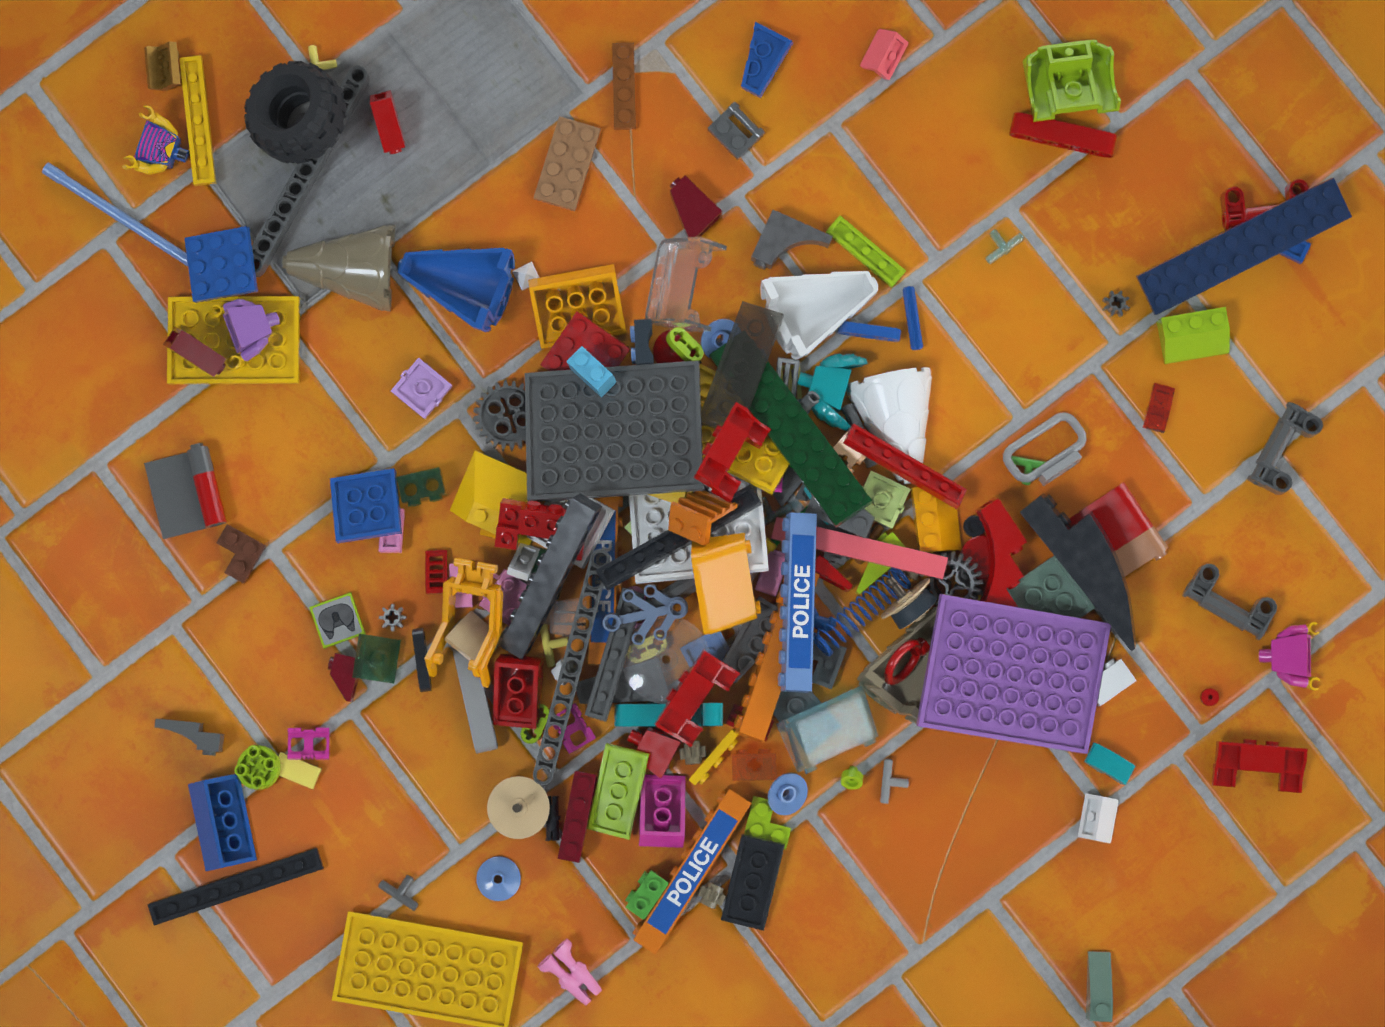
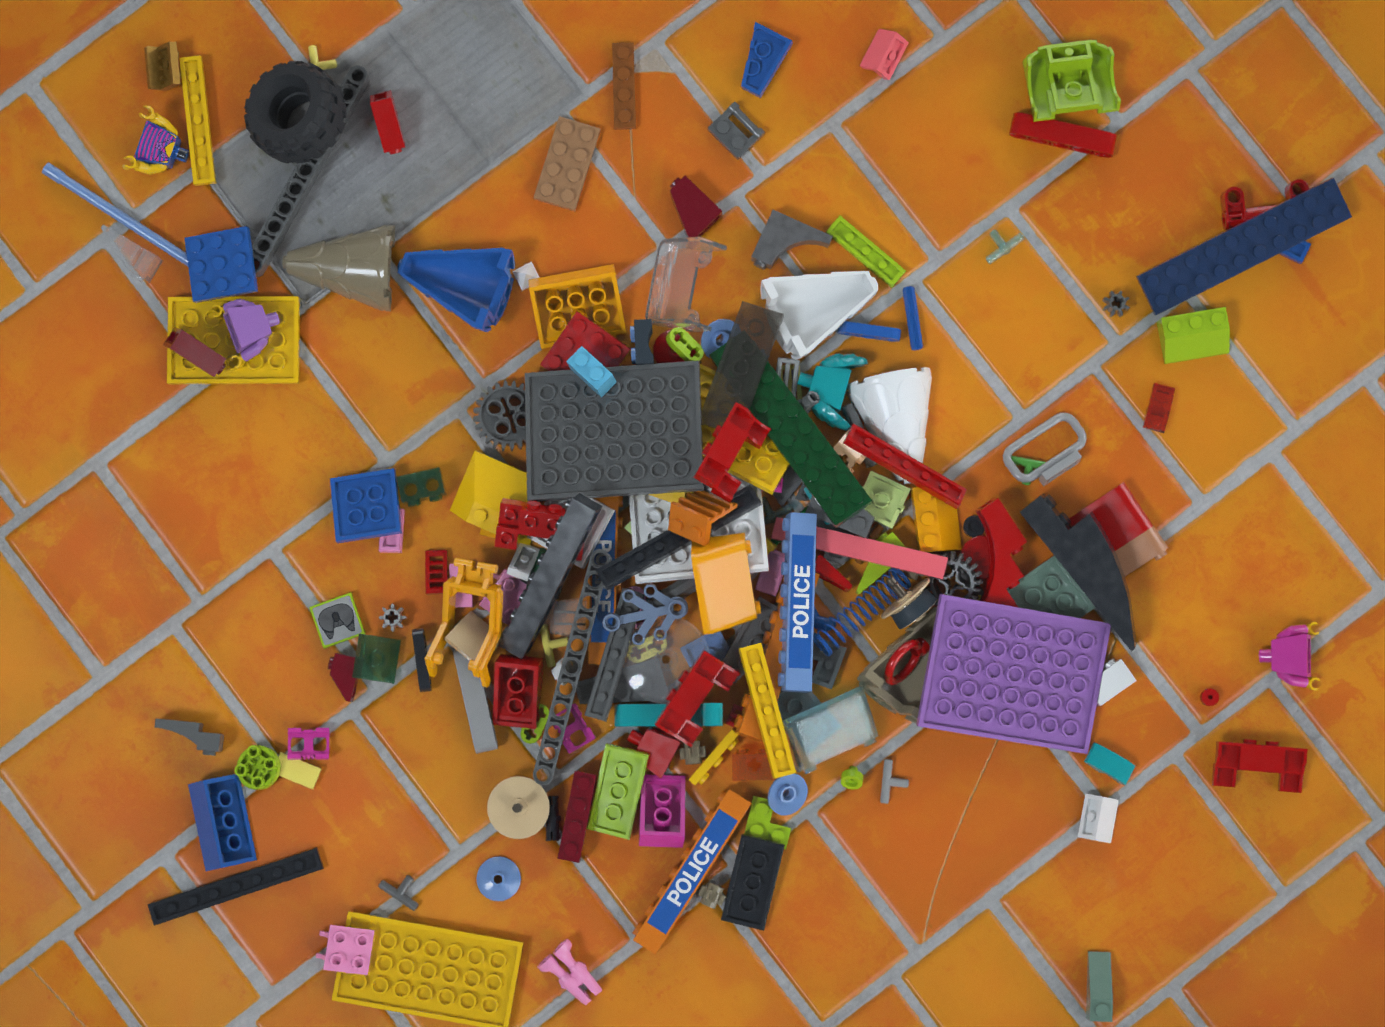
dark grey door [144,443,227,539] -> none
copper plate [216,524,266,584] -> none
lavender plate [391,358,453,419] -> none
bright green bracket [625,869,668,919] -> none
dark grey piece [1182,564,1277,640] -> none
dark grey piece [1247,402,1323,495] -> none
none -> clear slope [101,225,163,283]
none -> bright pink plate [316,925,374,975]
none -> yellow plate [738,643,796,779]

